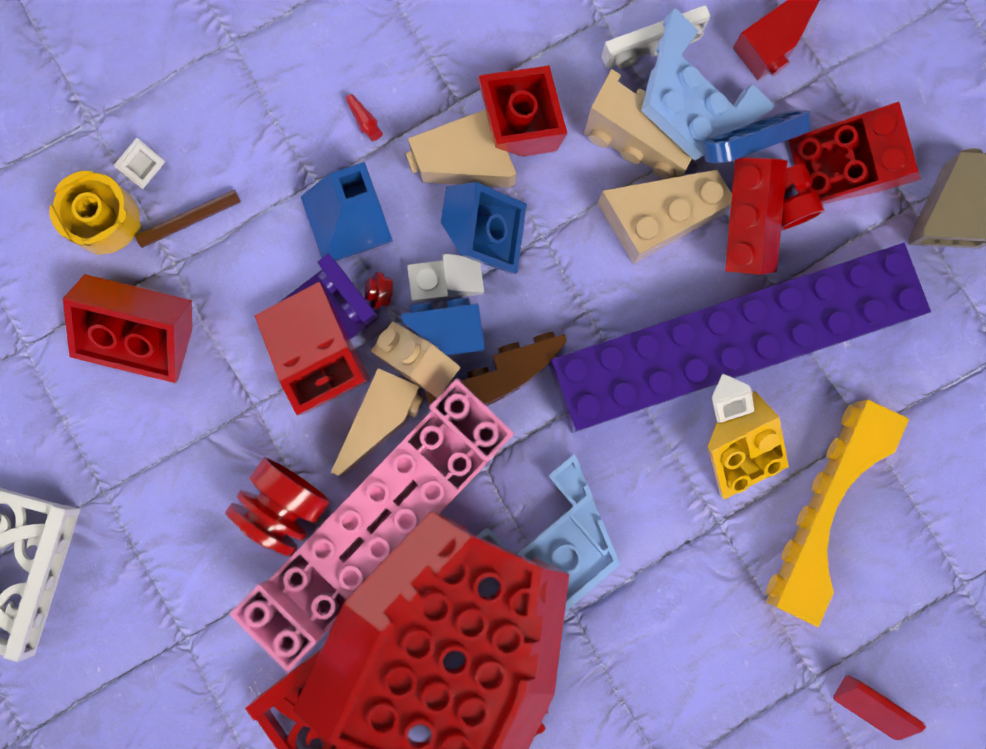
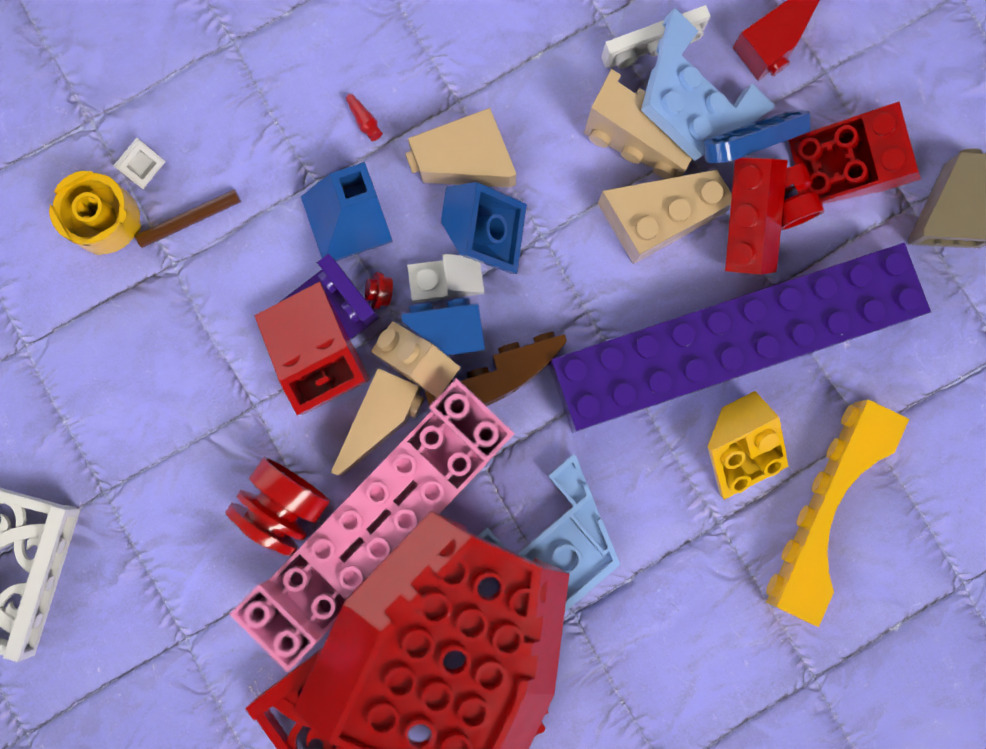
red slope [63,274,192,383] -> none
red slope [478,65,568,157] -> none
white slope [712,374,754,423] -> none
red slope [833,675,926,740] -> none

